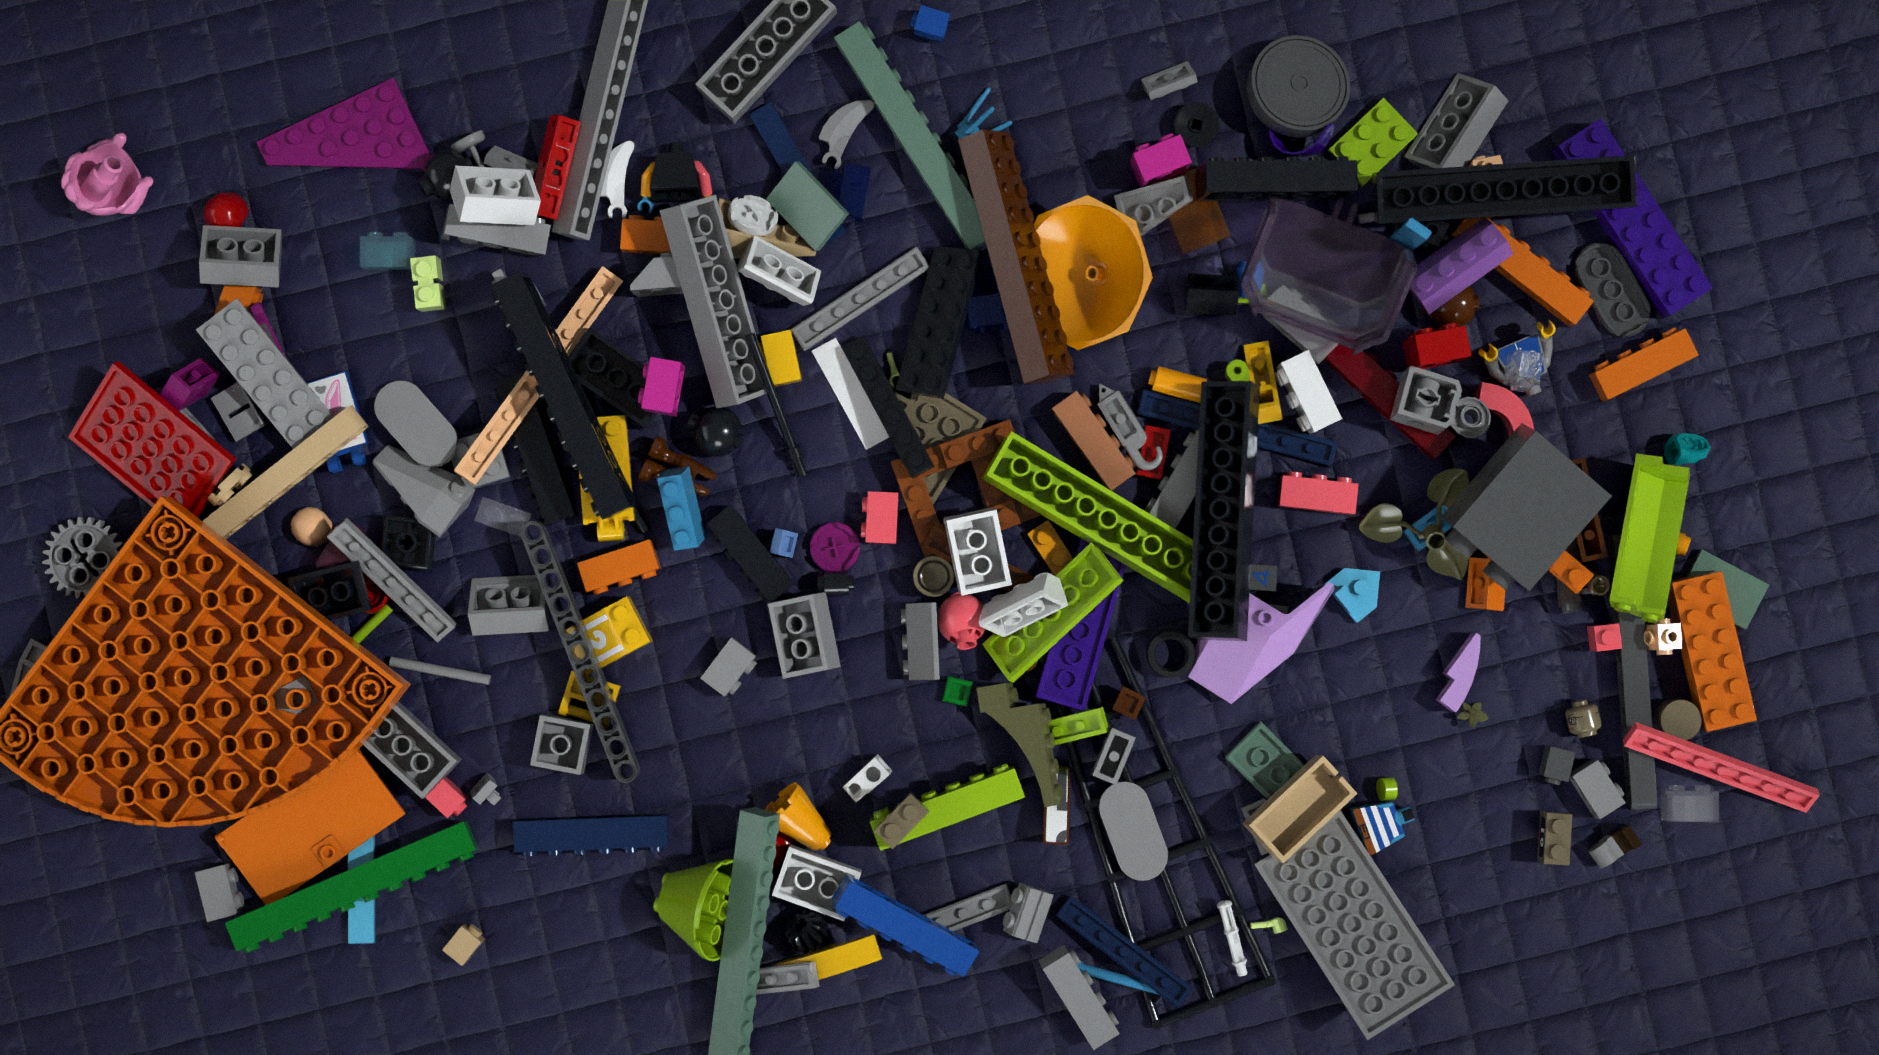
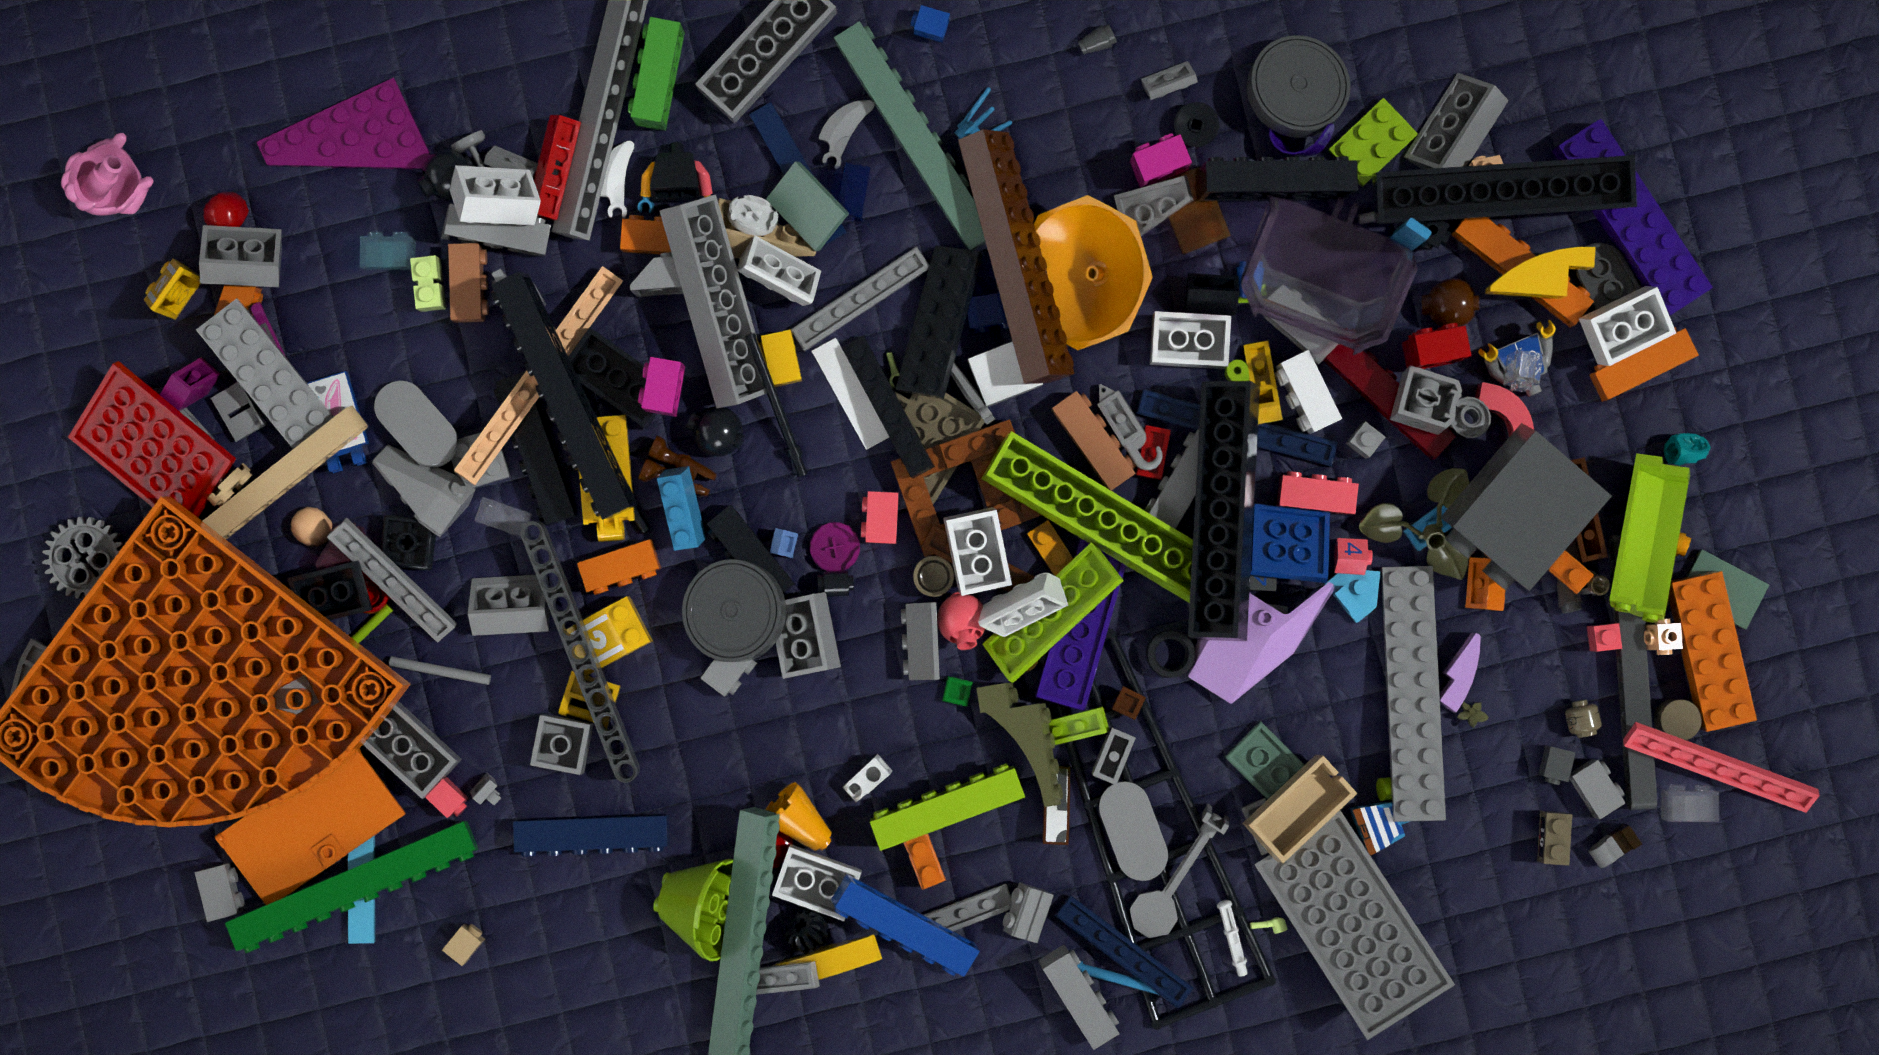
dark tan brick [874,792,929,849] -> none
light orange brick [1148,366,1207,403] -> none
medium lavender slope [1400,217,1513,314] -> none
none -> yellow slope [144,258,201,320]
none -> nougat brick [448,243,489,323]
none -> bright green brick [628,17,685,131]
none -> dark grey brick [682,559,786,662]
none -> orange brick [903,834,946,890]
none -> light grey piece [951,363,995,425]
none -> white brick [968,342,1043,407]
none -> dark grey cone [1078,24,1117,55]
none -> light grey piece [1130,804,1229,938]
none -> white brick [1150,311,1231,369]
none -> blue plate [1250,504,1330,583]
none -> coral brick [1333,538,1373,575]
none -> light grey brick [1346,421,1385,459]
none -> light grey plate [1381,566,1446,822]
none -> yellow slope [1485,247,1596,299]
none -> white brick [1579,286,1676,366]

